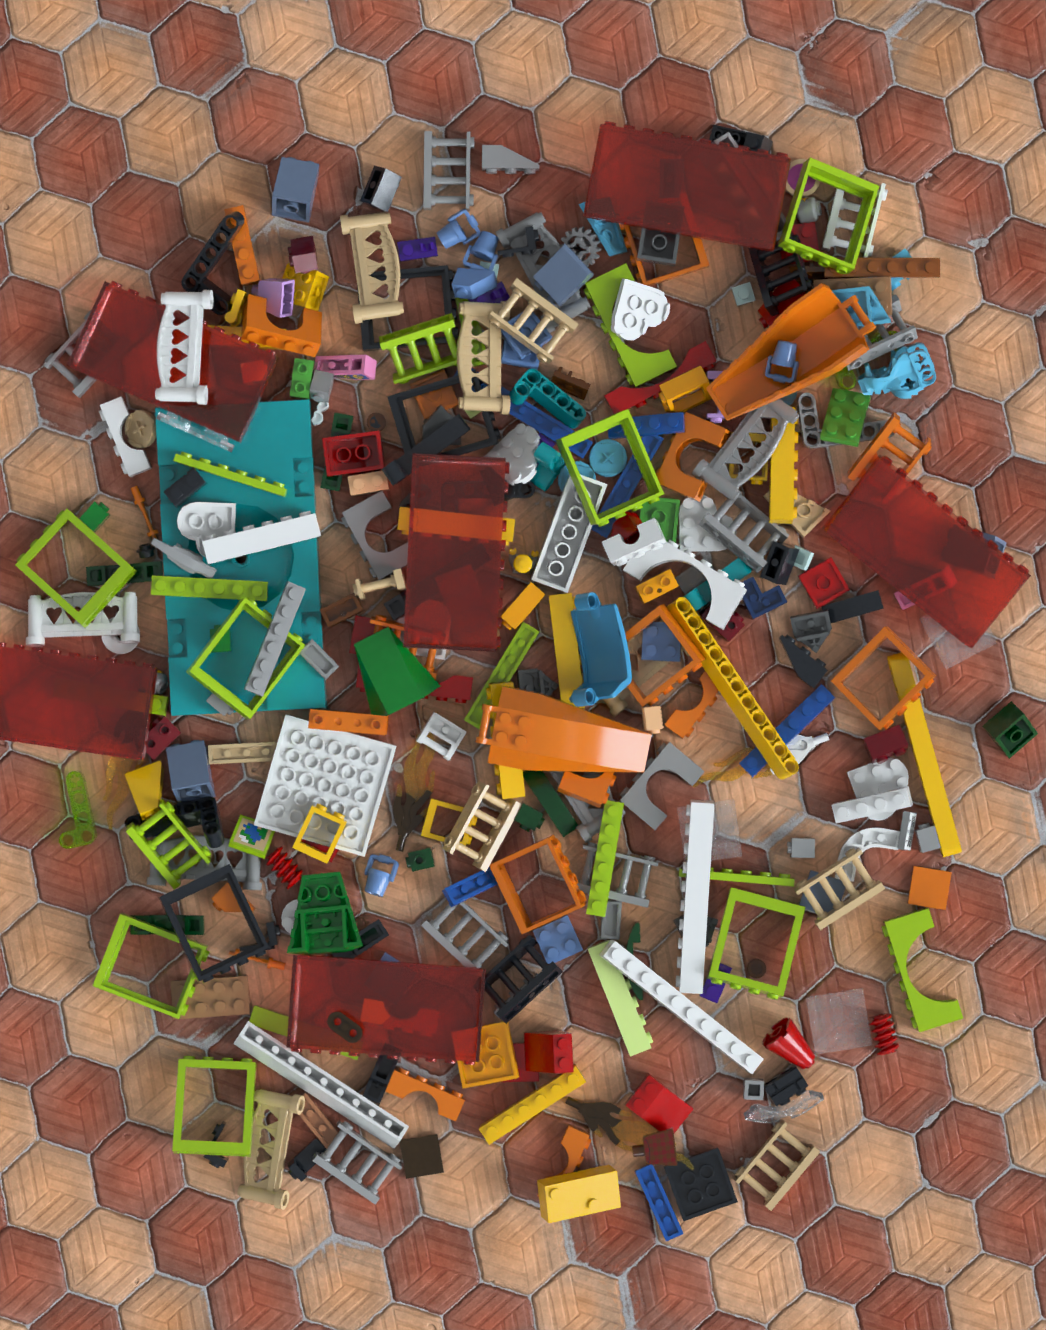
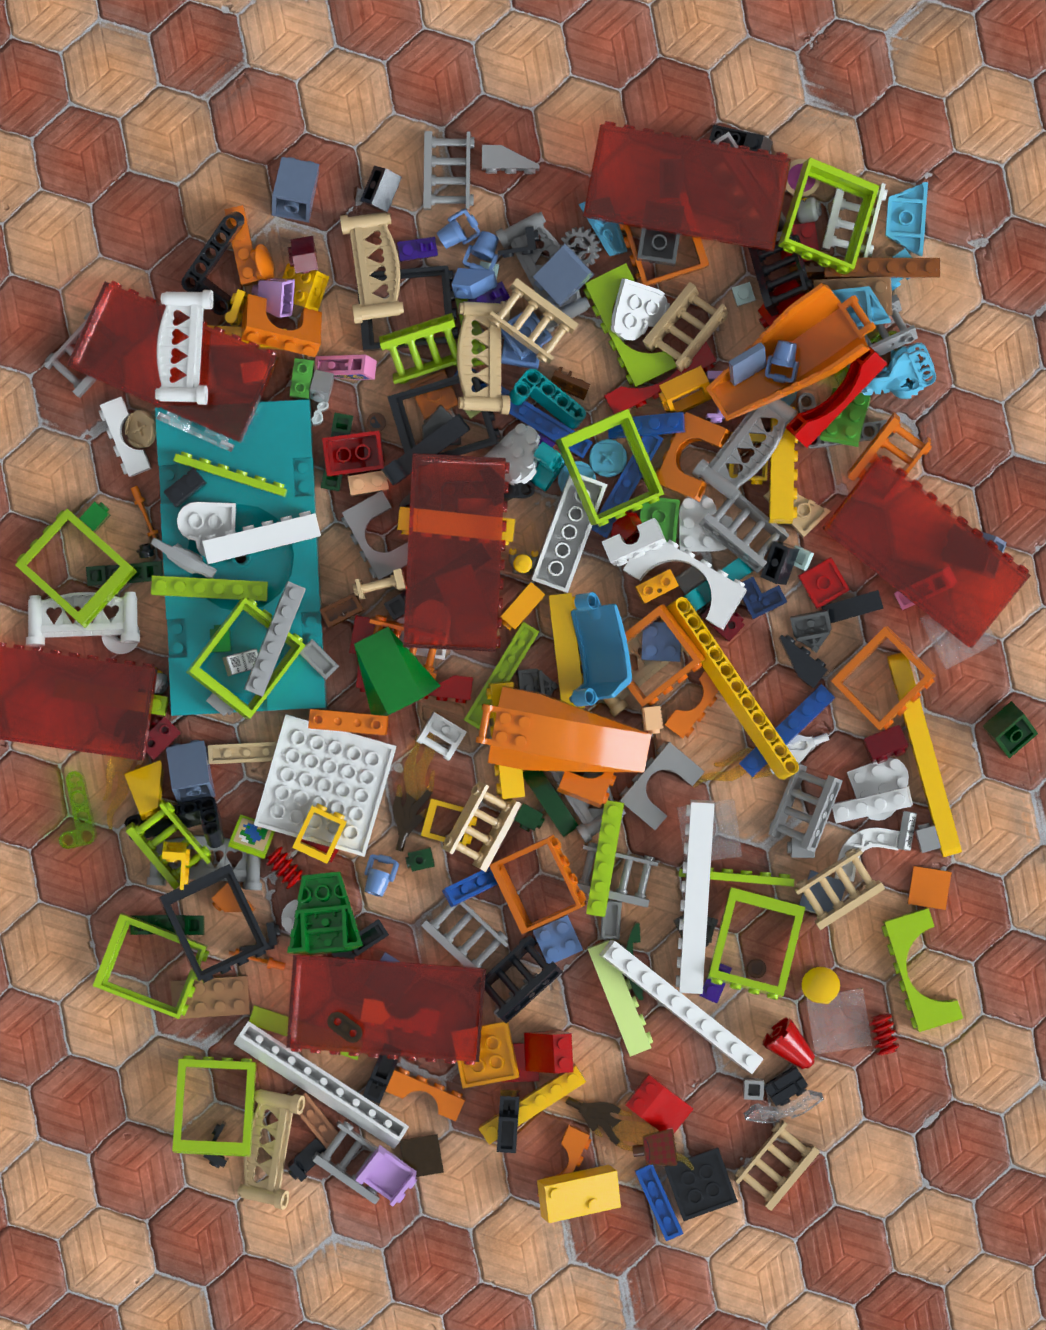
none -> yellow bracket [162,841,190,890]
none -> tile [223,648,258,676]
none -> orange dish [250,244,274,280]
none -> lavender panel [355,1145,417,1206]
none -> black slope [497,1090,520,1153]
none -> tan fence [643,282,728,372]
none -> sand blue tile [729,343,766,386]
none -> light grey fence [768,763,843,852]
none -> red arch [785,345,887,448]
none -> yellow dish [802,967,840,1004]
none -> medium azure wing [885,182,928,257]

